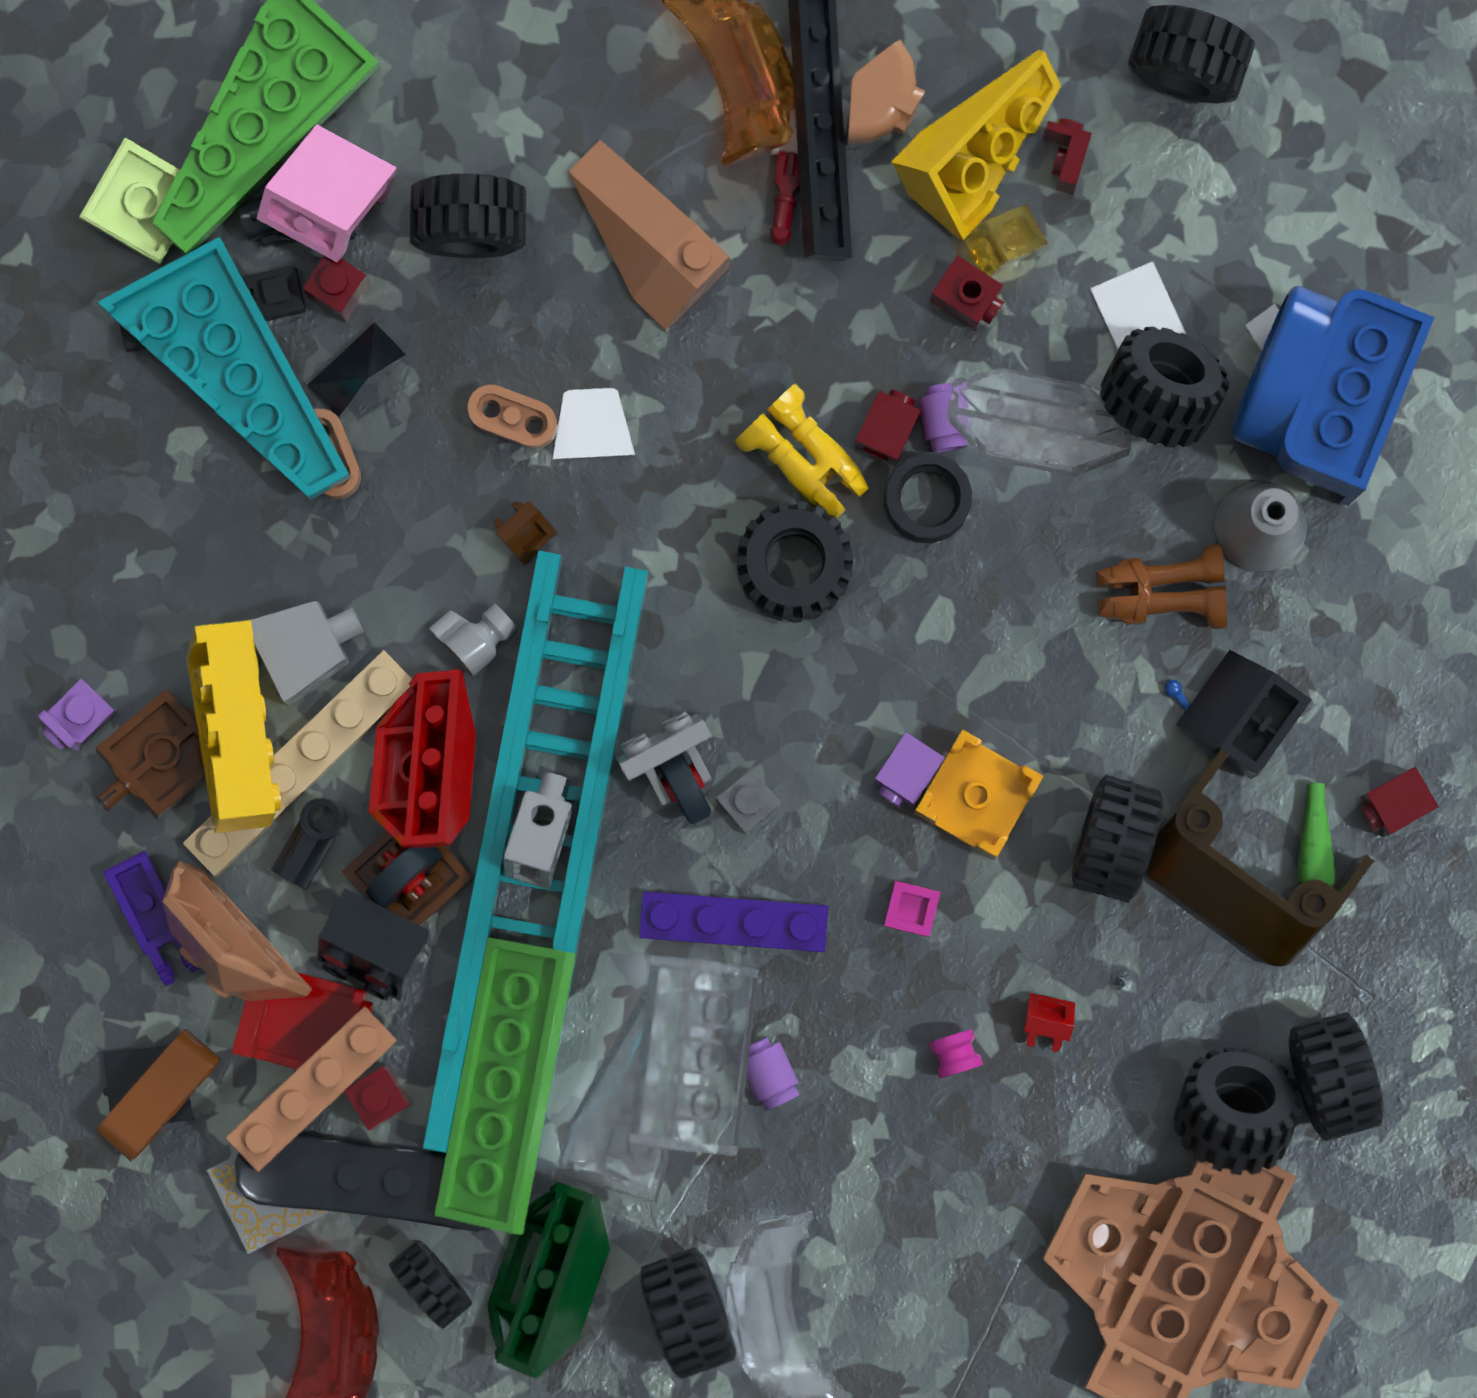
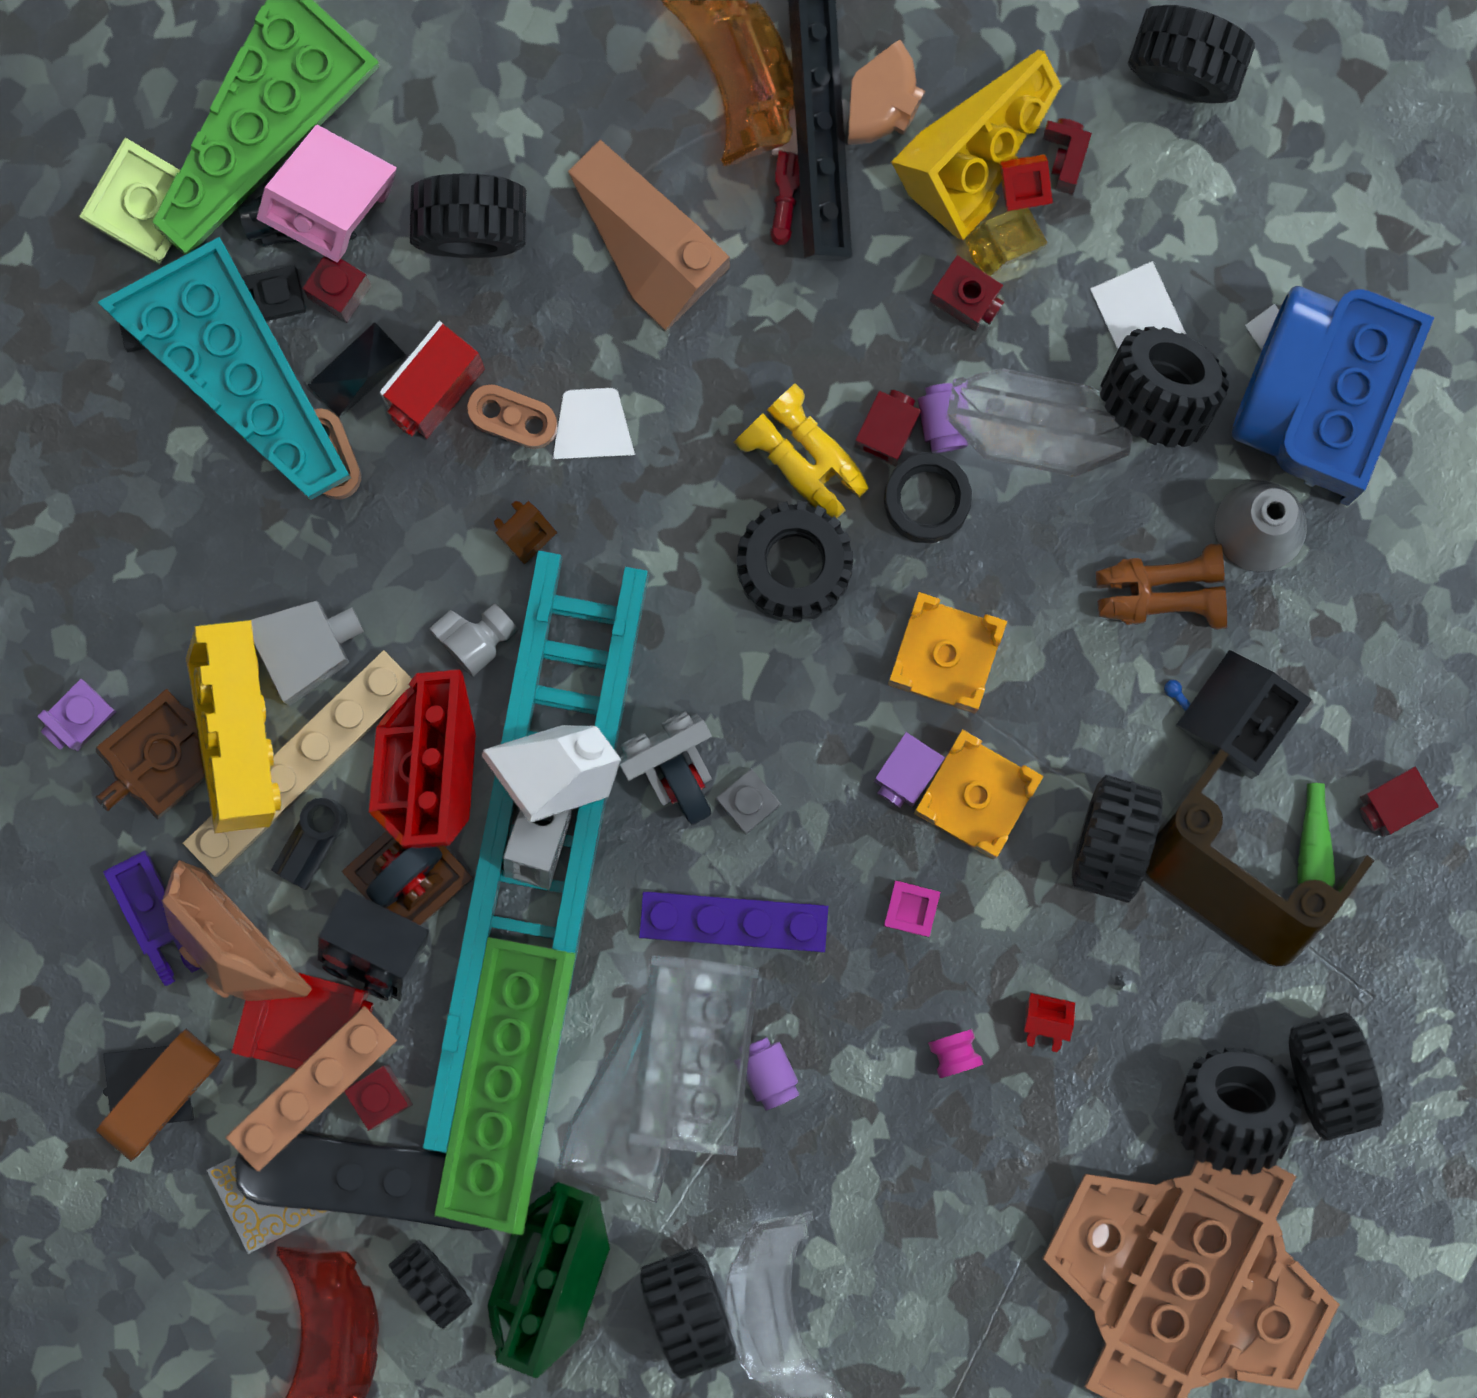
none -> red piece [379,321,485,439]
none -> white slope [482,725,621,822]
none -> light orange panel [888,592,1007,714]
none -> red tile [1000,154,1053,211]

